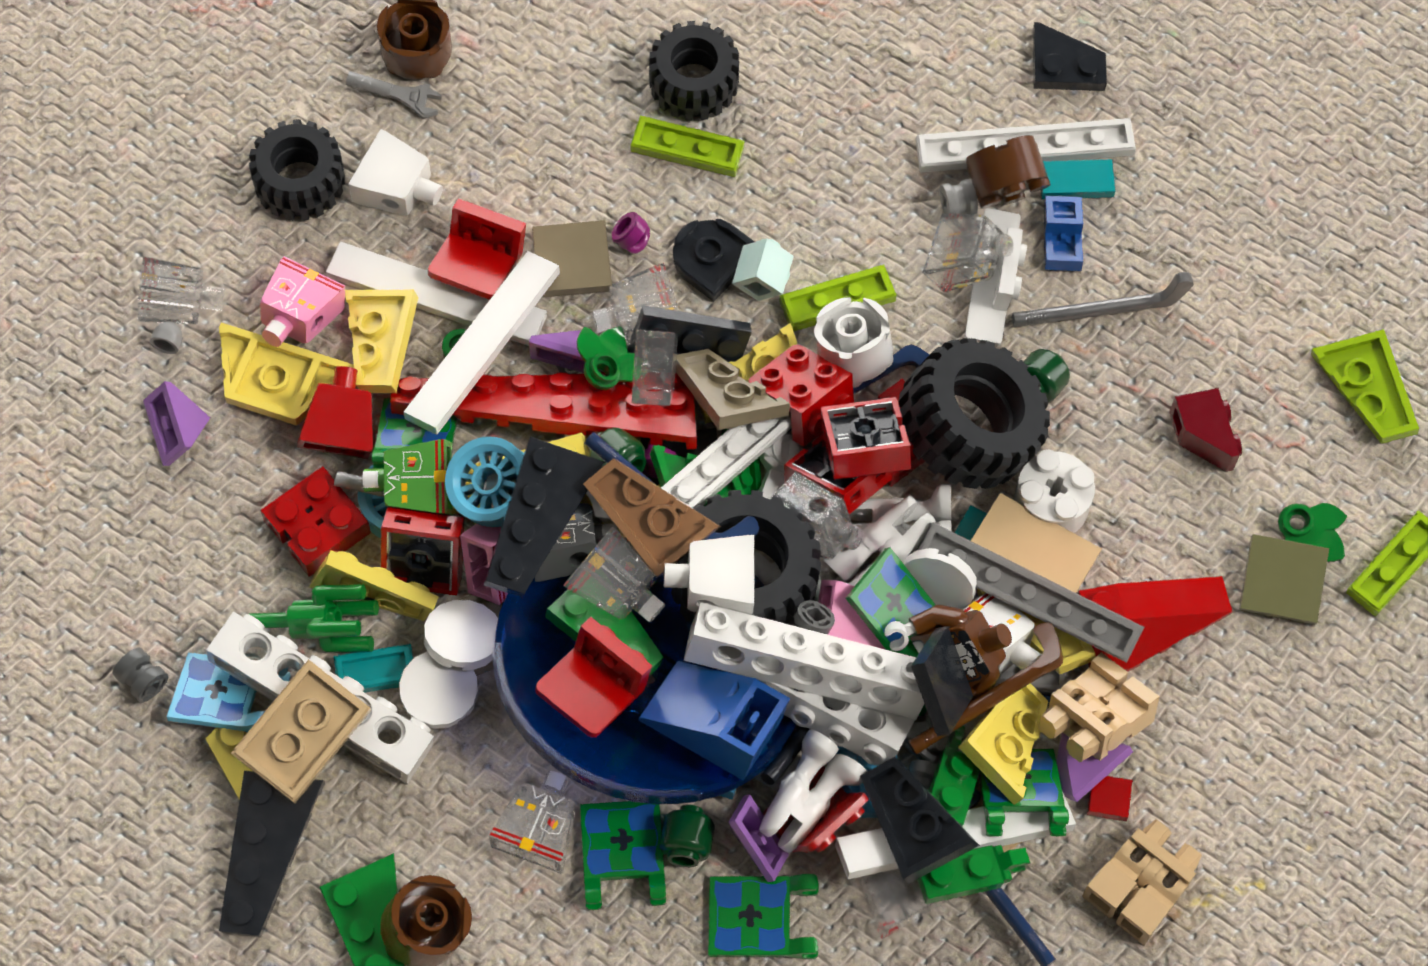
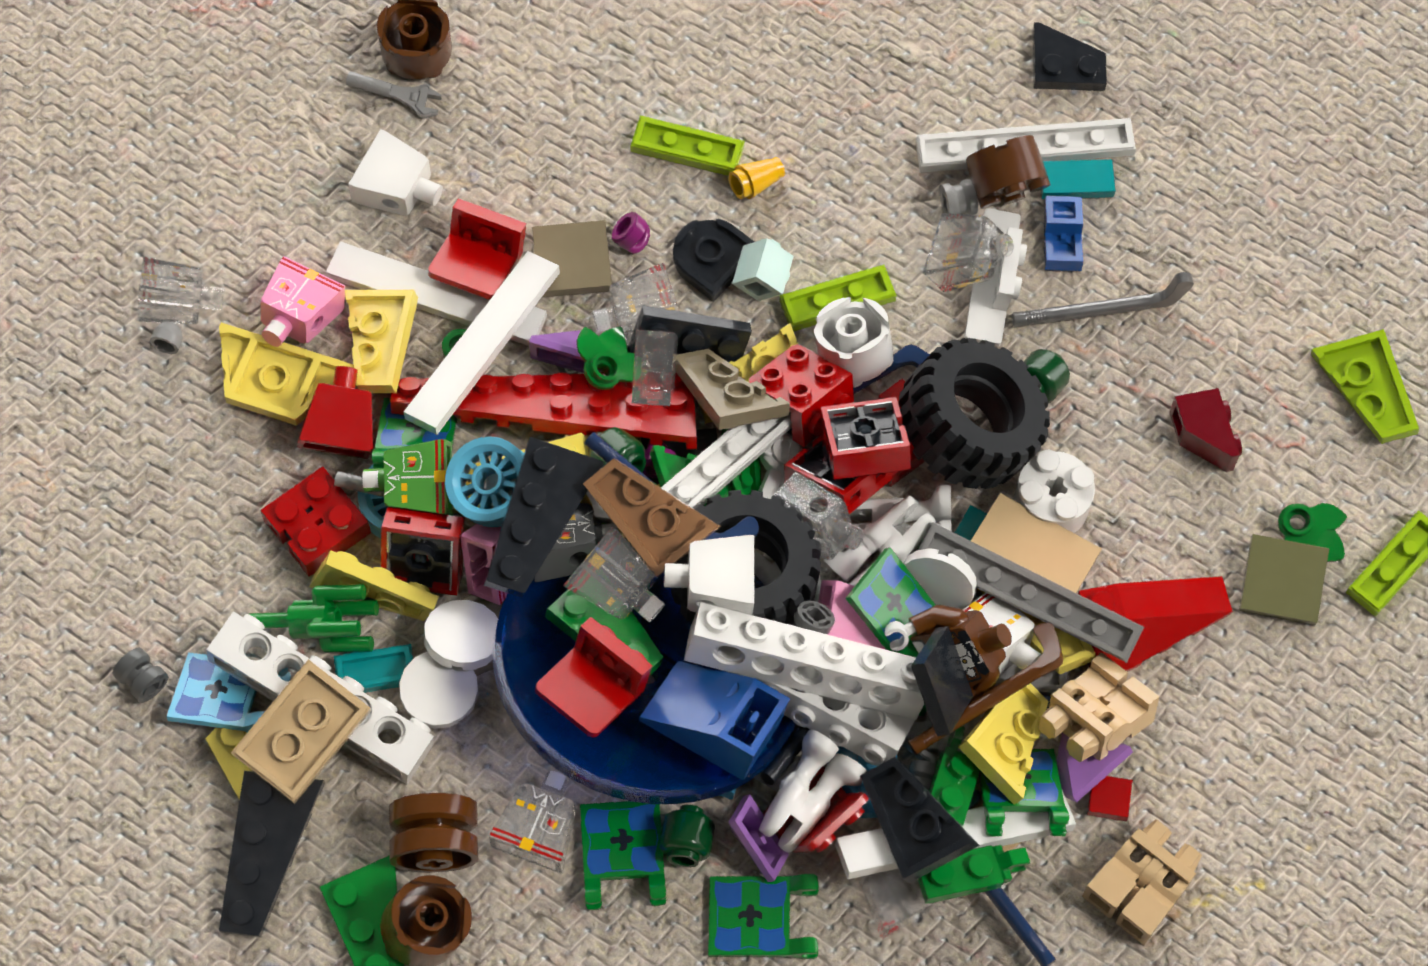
medium lavender slope [143,381,210,466] -> none
black tyre [249,119,345,221] -> none
black tyre [649,21,740,121] -> none
none -> reddish brown wheel [389,793,479,873]
none -> yellow cone [729,157,785,199]

